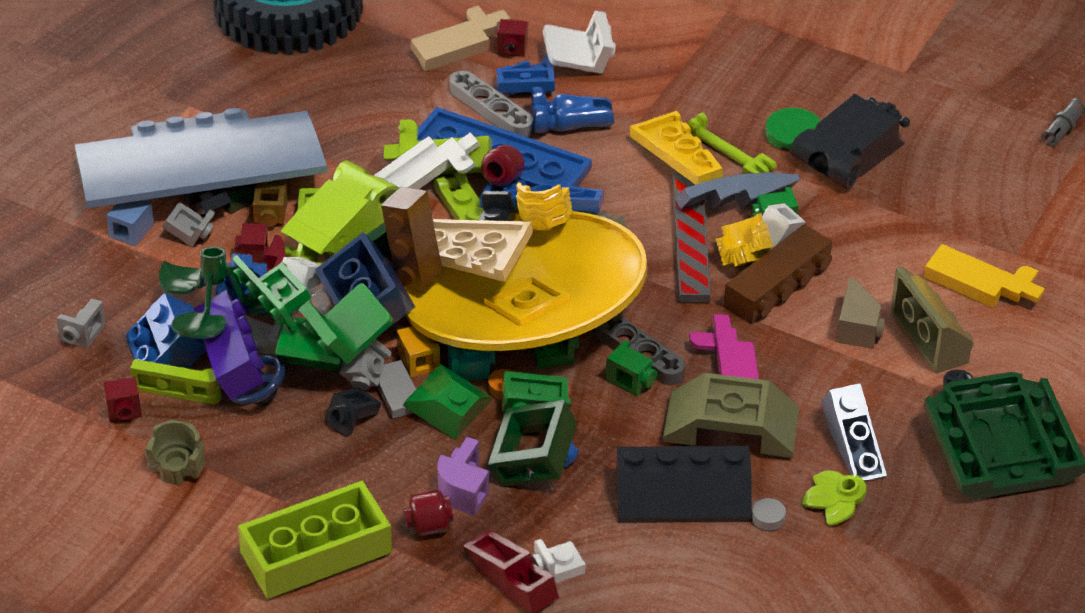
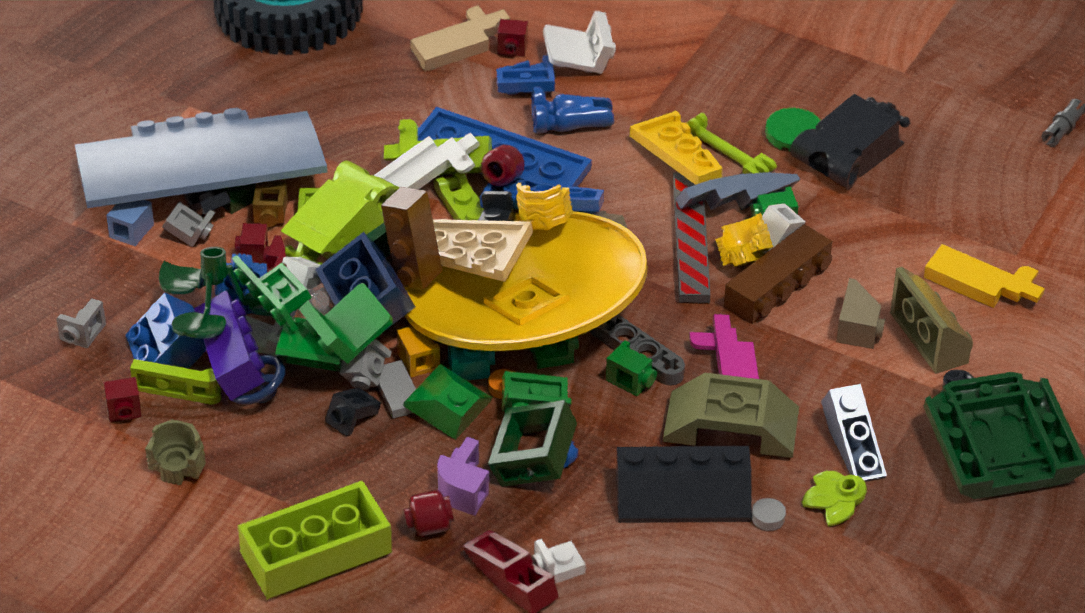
light grey beam [450,71,533,137] -> none

